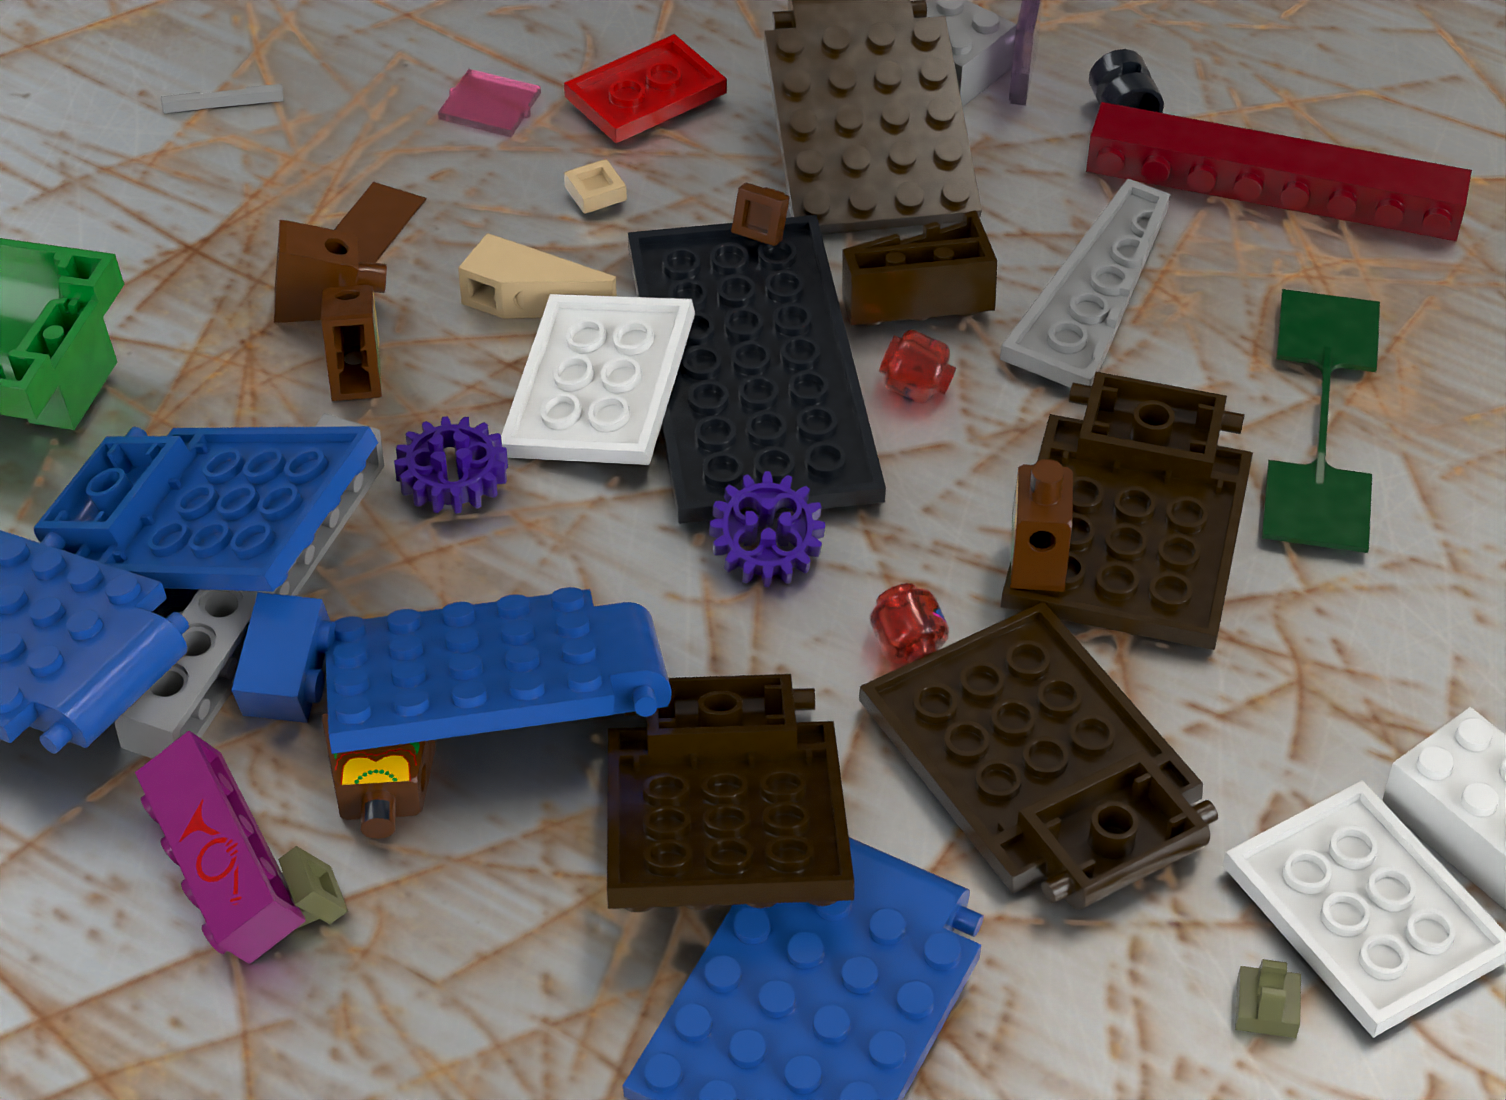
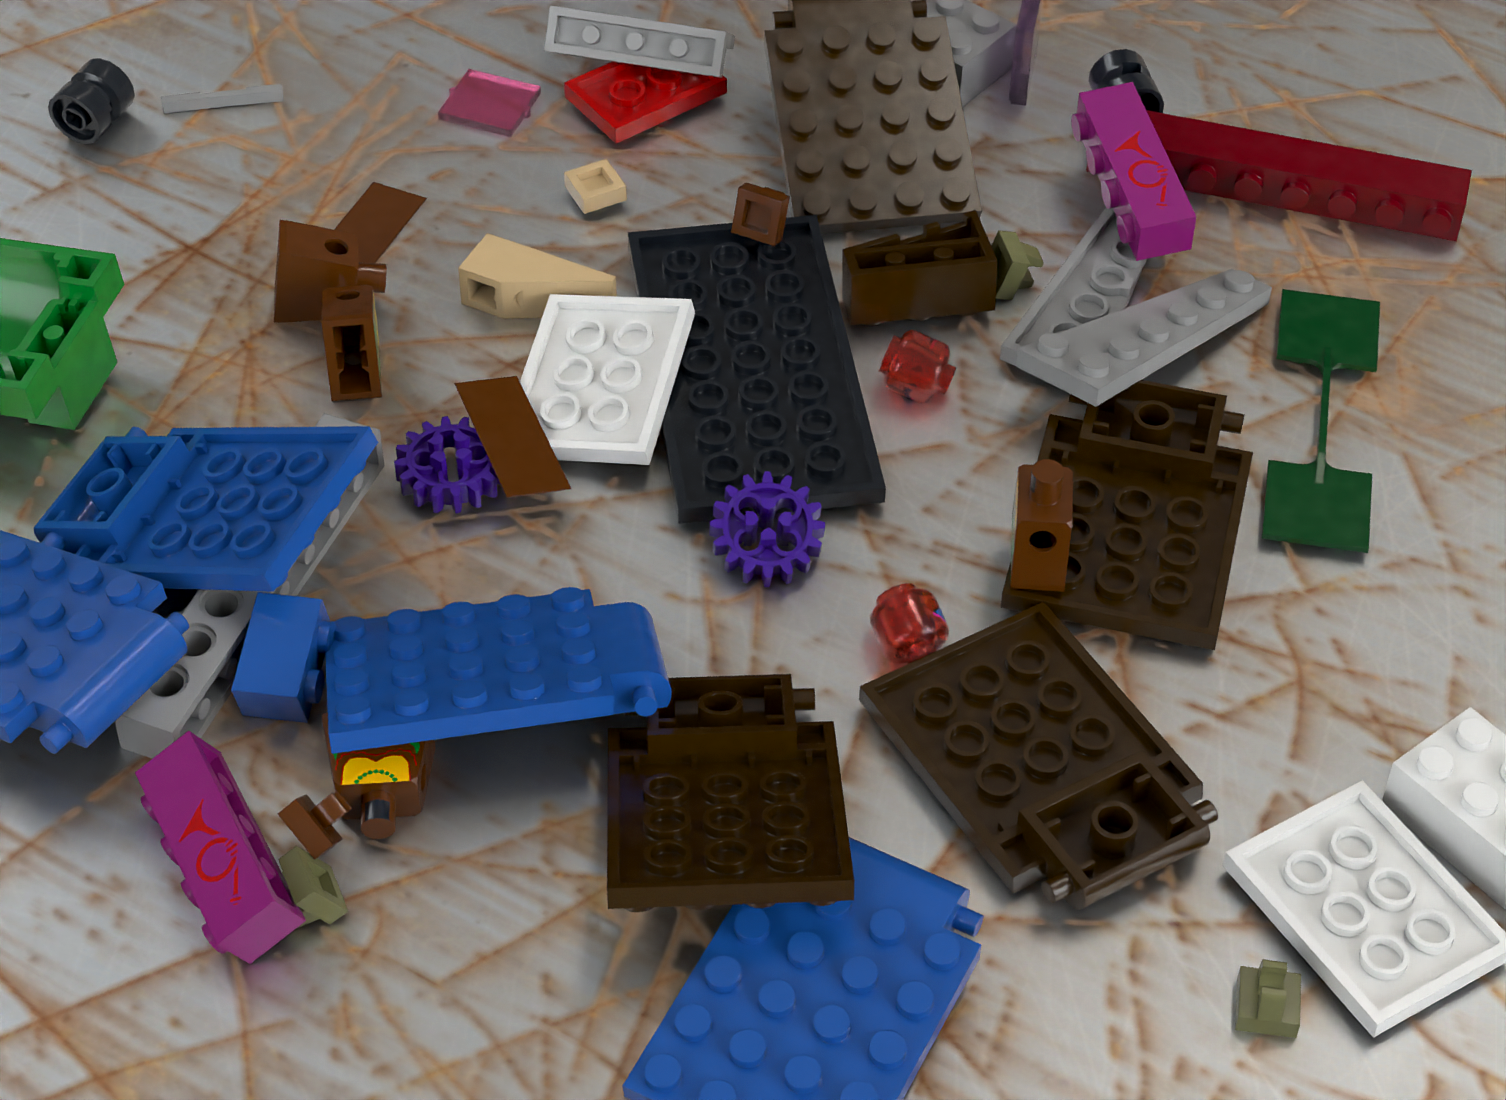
none -> black wheel [48,58,135,144]
none -> reddish brown tile [278,790,352,859]
none -> reddish brown sticker [454,376,571,498]
none -> light grey fence [544,5,735,78]
none -> olive tile [991,230,1044,300]
none -> light grey wing [1015,269,1272,407]
none -> magenta brick [1071,82,1197,261]

